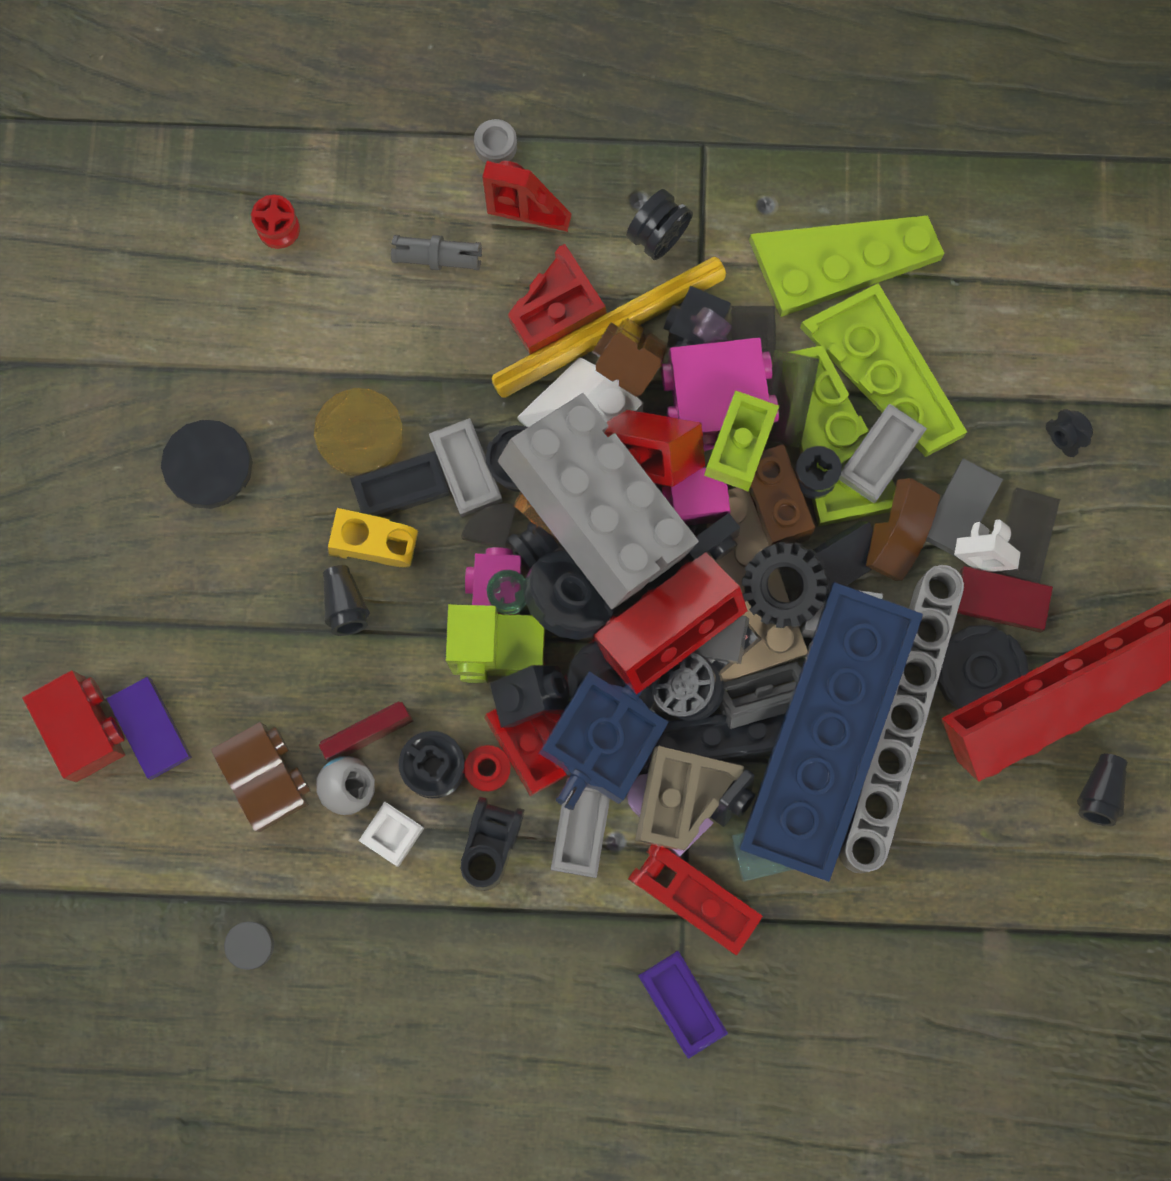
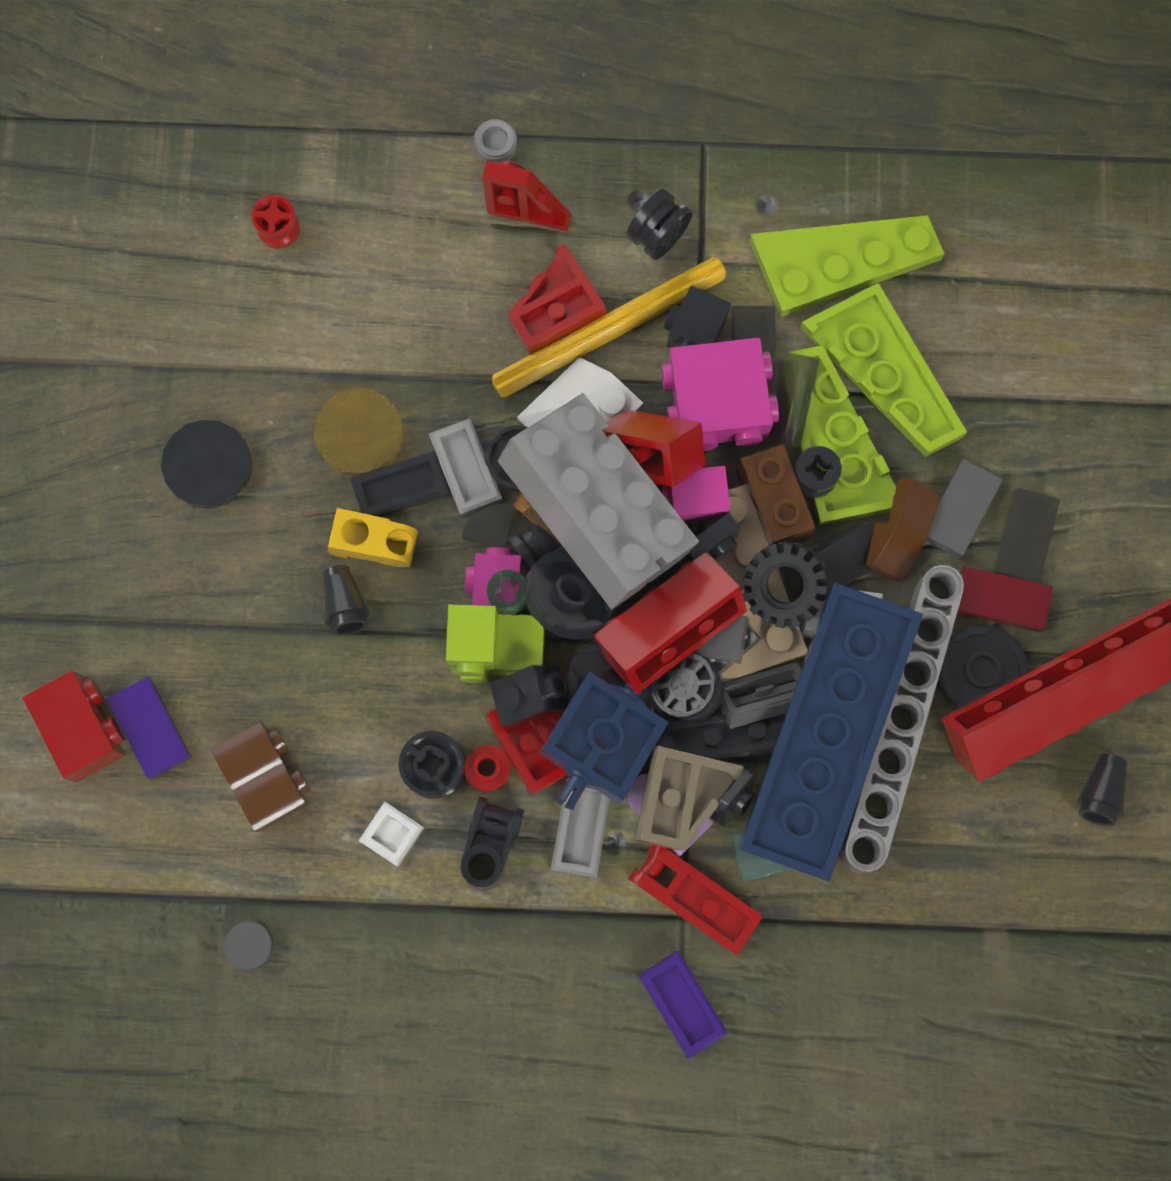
light grey piece [317,756,375,815] -> none
dark red tile [319,701,414,762] -> none
dark grey pin [391,235,482,271] -> none
reddish brown brick [592,318,667,397] -> none
clear purple plate [690,307,733,344] -> none
lime slope [704,390,779,491] -> none
light grey tile [839,404,927,504] -> none
white tile [954,519,1021,572] -> none
black plate [1046,409,1093,457] -> none

